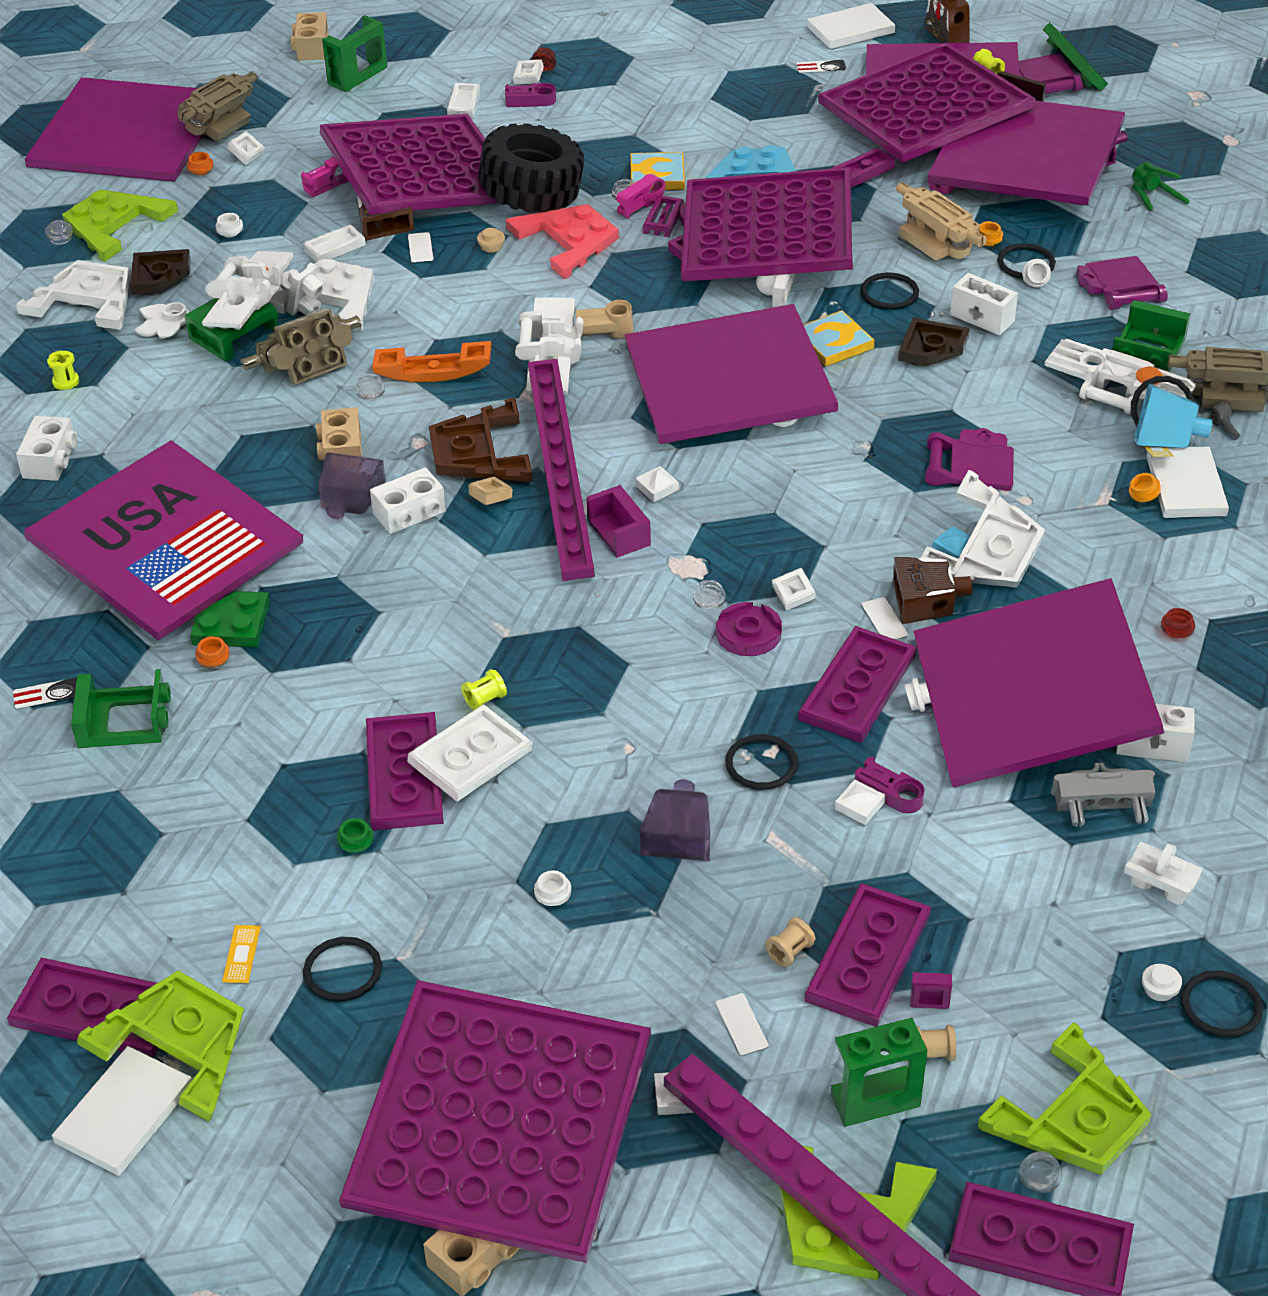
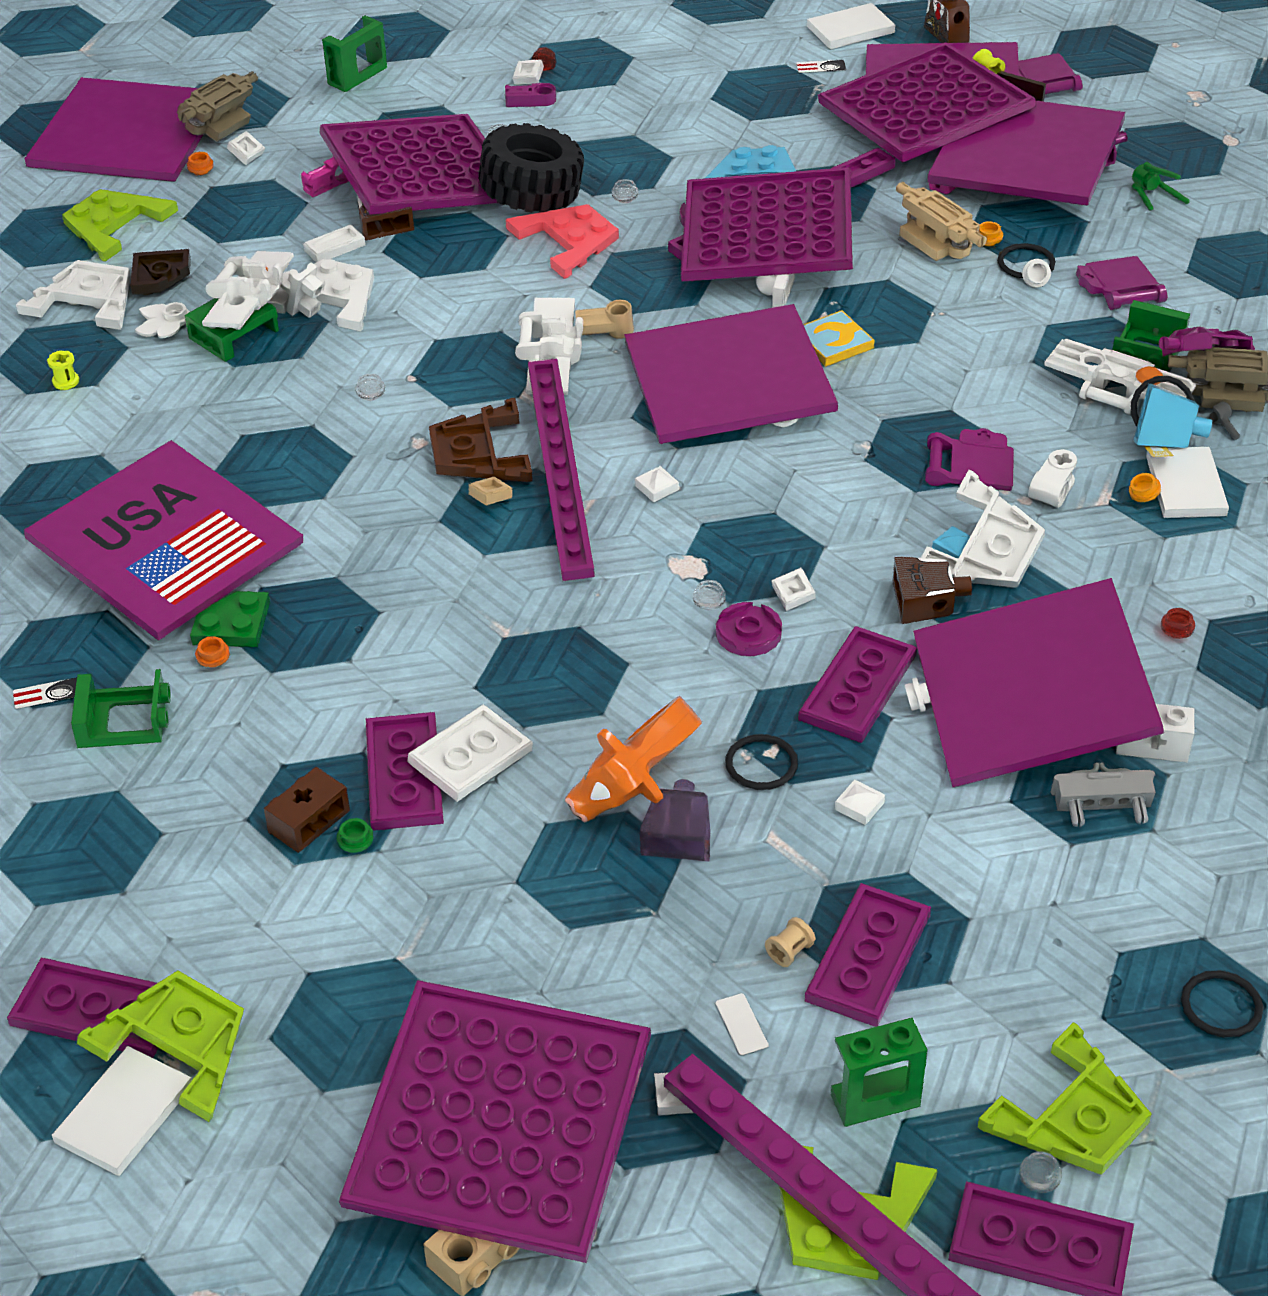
white brick [16,416,78,481] -> none
clear plate [45,220,73,244] -> none
white plate [215,213,243,237] -> none
yellow sticker [222,925,261,984] -> none
dark tan piece [241,308,362,385] -> none
tan brick [291,12,329,61] -> none
black piece [303,936,382,1001] -> none
tan brick [316,407,363,473] -> none
clear purple torso [319,452,386,519] -> none
white brick [370,467,446,534] -> none
orange slope [372,341,492,382] -> none
white sticker [408,232,433,262] -> none
white tile [447,83,480,119] -> none
neon yellow bush [461,669,507,711] -> none
tan plate [477,228,505,253] -> none
white plate [534,870,571,906] -> none
magenta panel [586,485,651,558] -> none
dark pink piece [617,174,666,219] -> none
tile [630,152,685,190] -> none
magenta tile [643,196,684,237] -> none
magenta piece [854,757,925,813] -> none
black piece [860,272,919,309] -> none
white sticker [861,597,908,639] -> none
dark brown plate [898,318,970,366] -> none
magenta tile [910,972,952,1009] -> none
tan bush [917,1025,956,1061] -> none
white brick [950,273,1018,335] -> none
green plate [1043,22,1108,91] -> none
white hips [1124,841,1203,905] -> none
white plate [1142,964,1182,1001] -> none
none -> reddish brown brick [264,767,350,853]
none -> orange animal [565,696,702,823]
none -> white piece [1028,449,1077,508]
none -> magenta plate [1159,326,1255,357]

